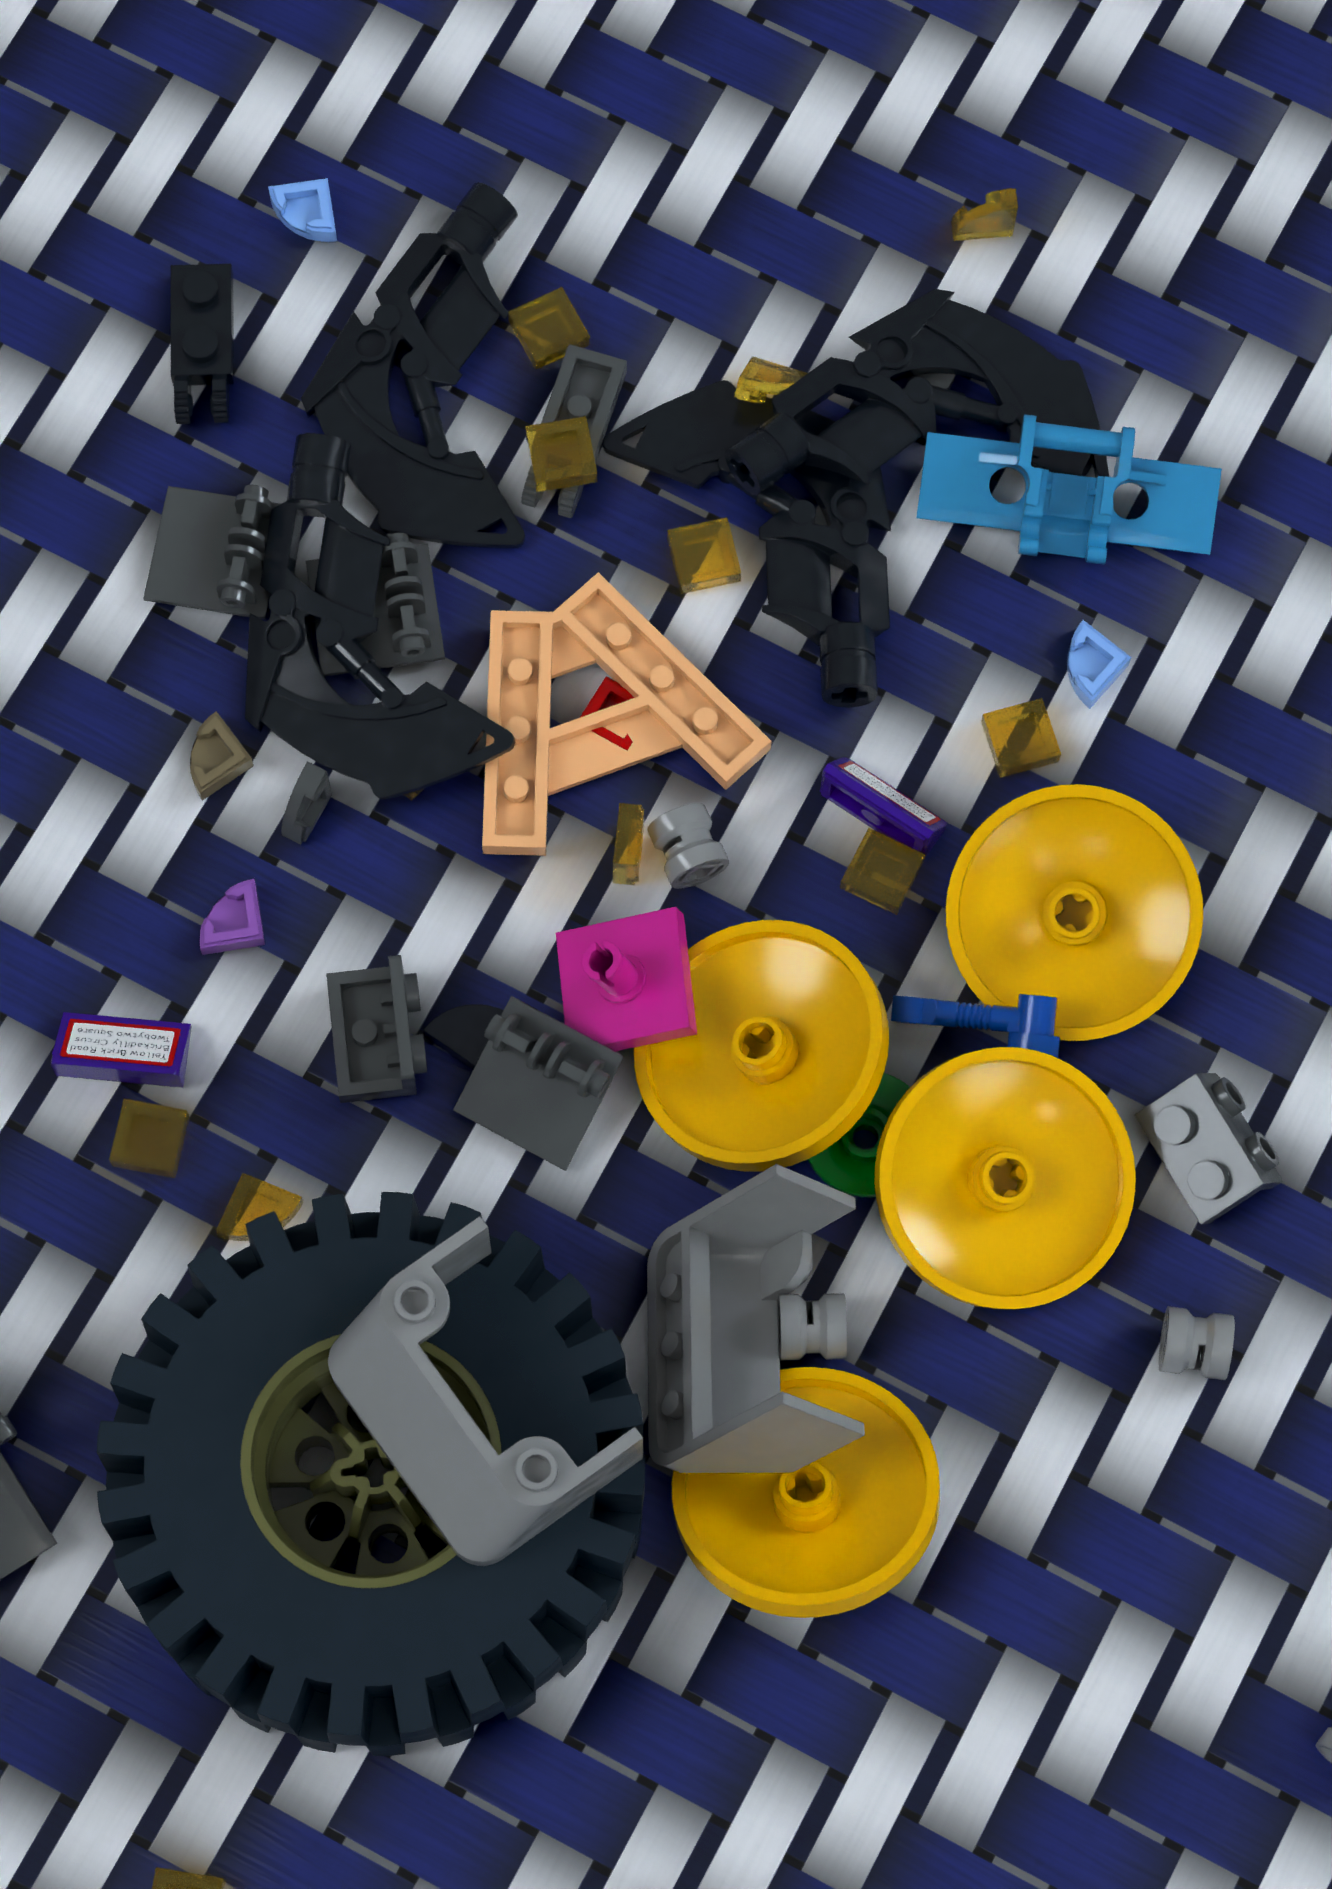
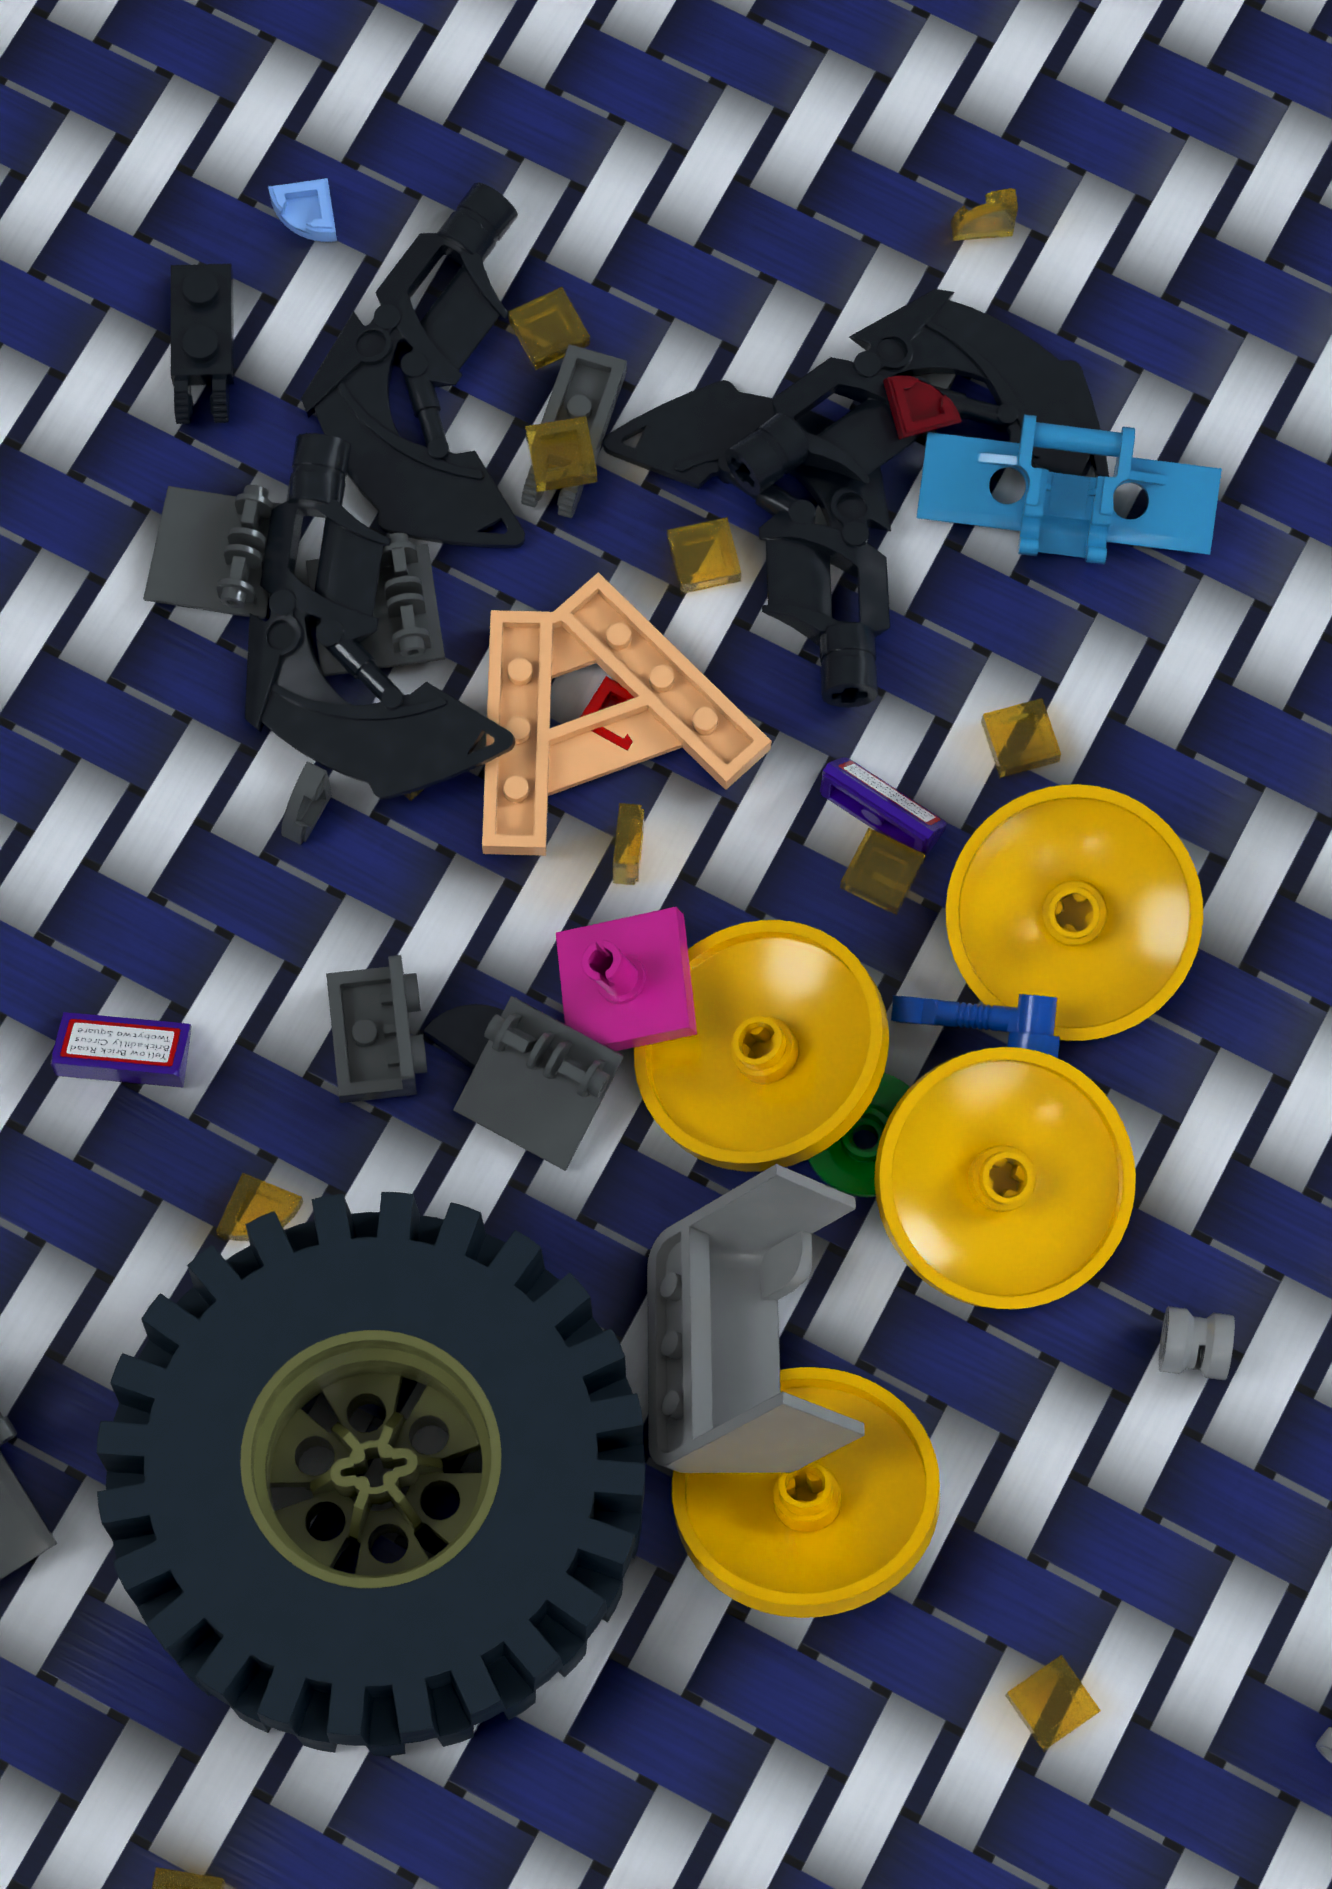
clear yellow tile [109,1099,190,1178] -> none
dark tan tile [190,711,254,801] -> none
medium lavender tile [200,879,265,955] -> none
light grey windscreen [328,1216,643,1566] -> none
light grey wheel [647,803,729,889] -> none
clear yellow tile [734,356,808,403] -> none
light grey wheel [778,1293,847,1360] -> none
light blue tile [1067,620,1131,709] -> none
bracket [1134,1073,1282,1225] -> none
none -> dark red tile [883,376,962,440]
none -> clear yellow tile [1005,1655,1101,1751]

